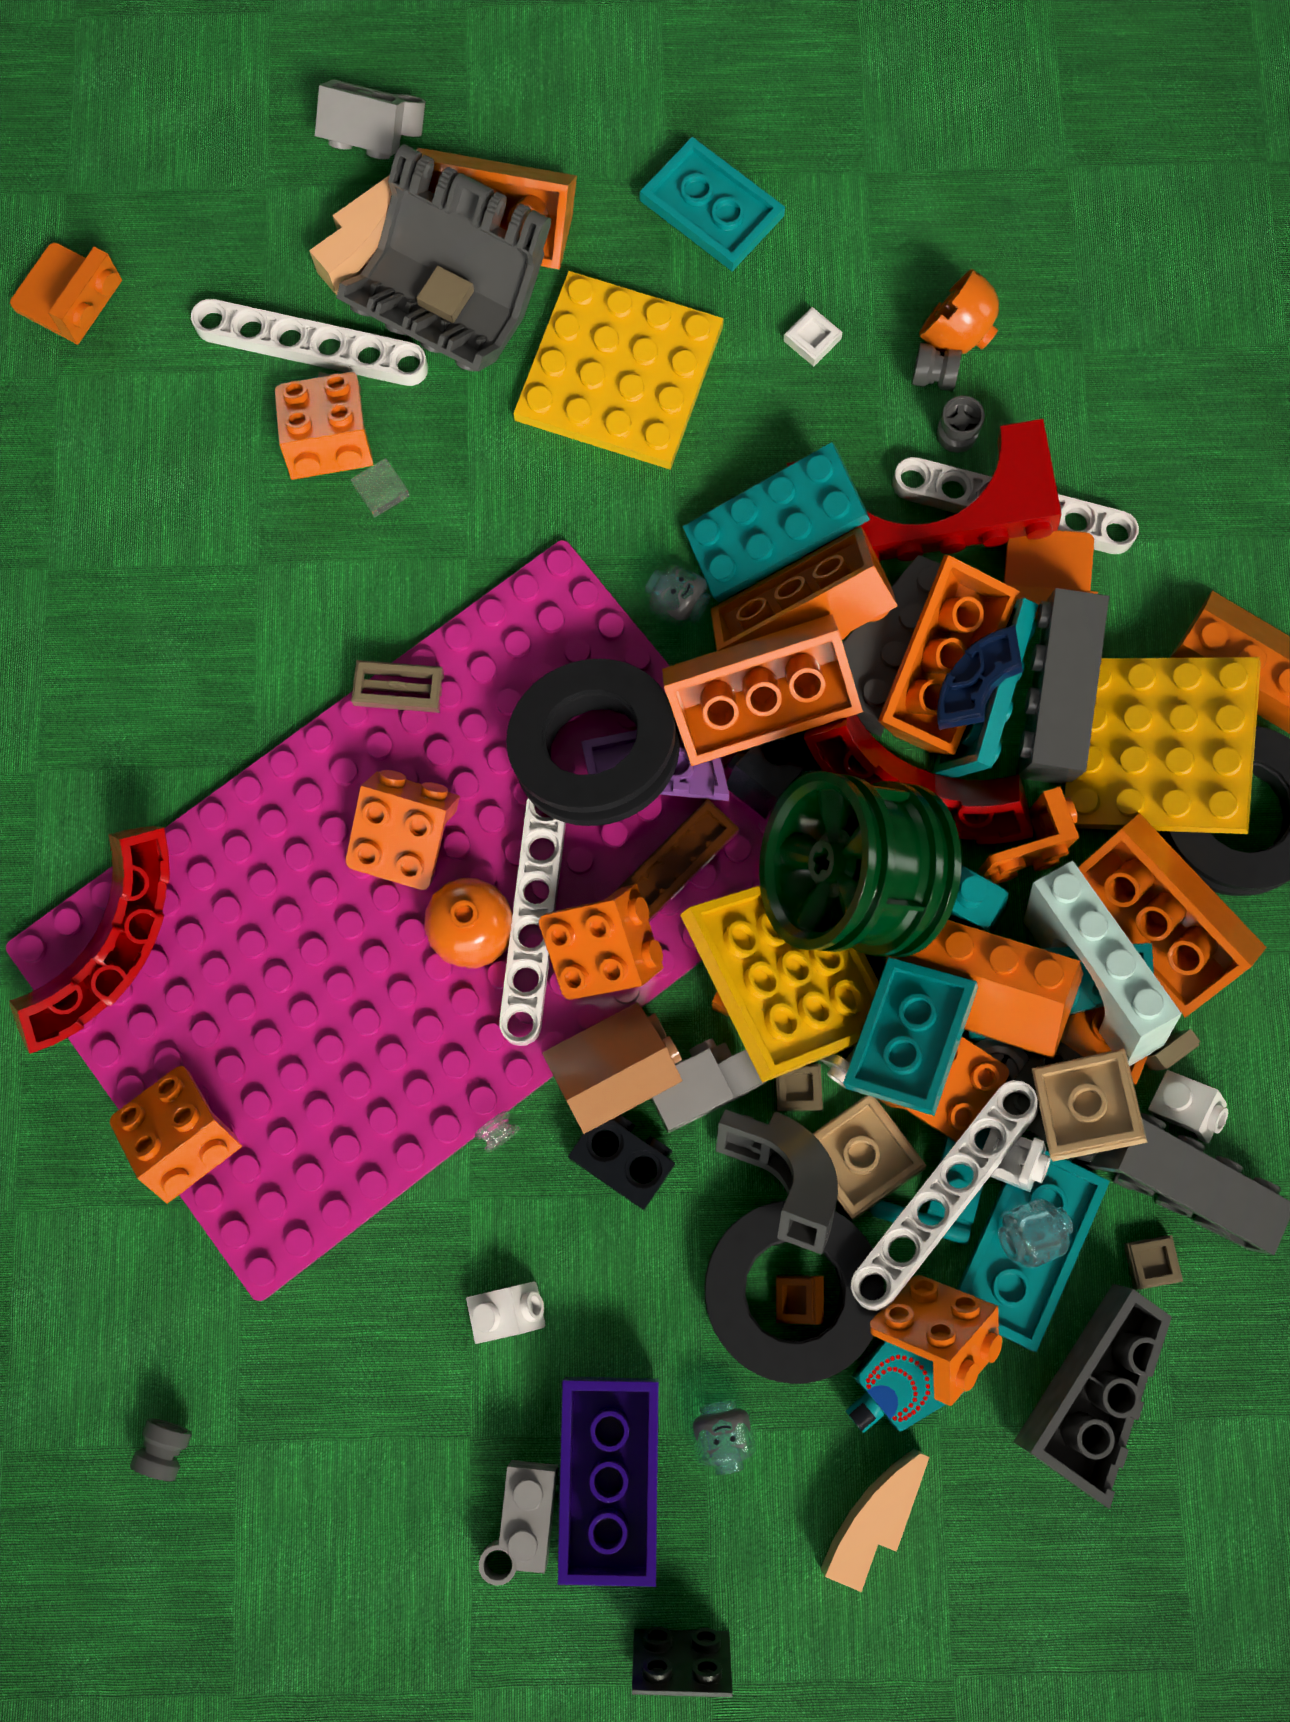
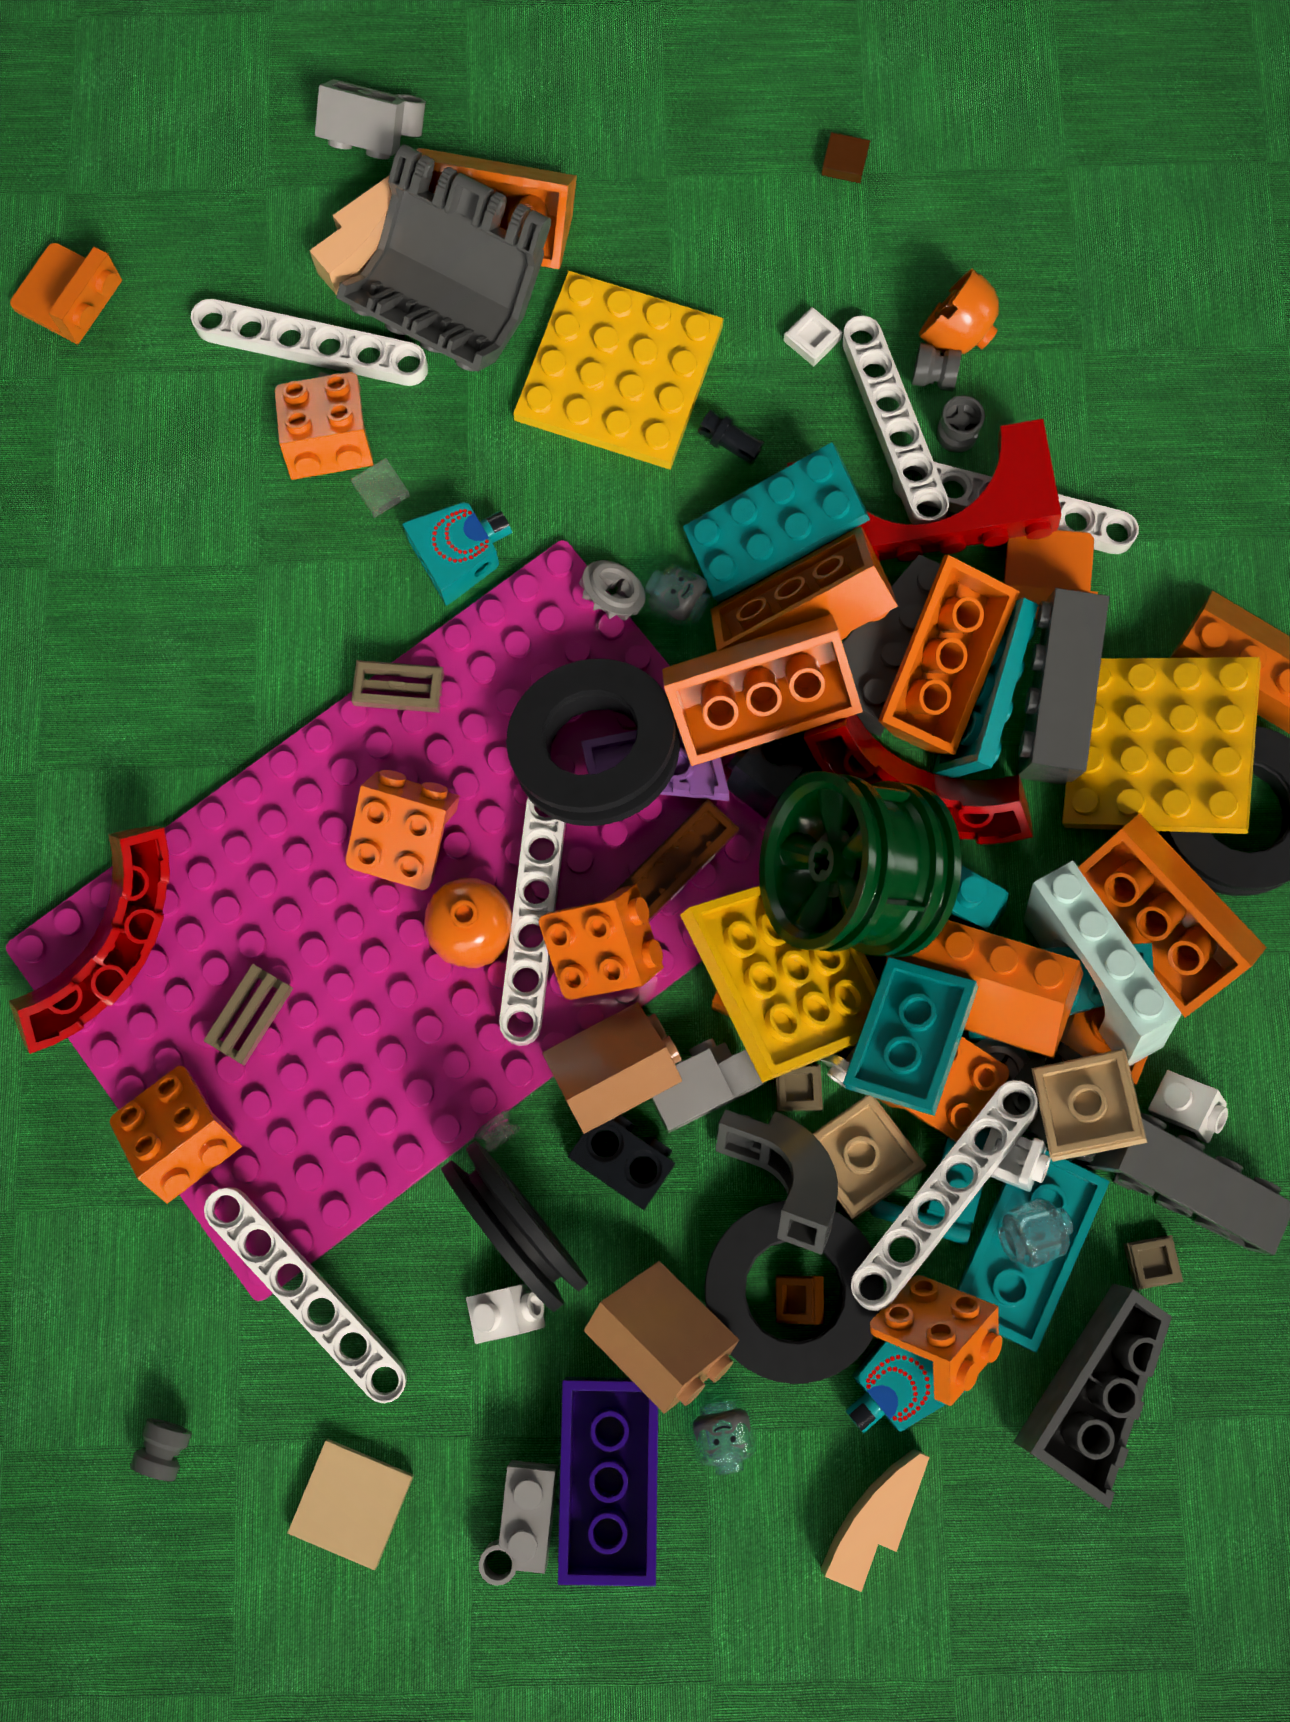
dark tan tile [416,265,474,323] -> none
pearl dark grey hinge [632,1627,733,1697] -> none
teal plate [640,137,785,272] -> none
dark blue tile [937,625,1023,730] -> none
orange bracket [976,786,1079,884] -> none
dark tan tile [1145,1029,1201,1071] -> none
none -> dark tan tile [203,964,294,1066]
none -> white beam [204,1187,407,1403]
none -> tan tile [287,1439,414,1570]
none -> teal torso [402,502,512,606]
none -> black tyre [441,1140,589,1312]
none -> light grey gear [579,560,645,621]
none -> medium nougat brick [584,1261,739,1414]
none -> black pin [697,409,765,465]
none -> reddish brown tile [821,132,870,183]
none -> white beam [843,315,949,525]

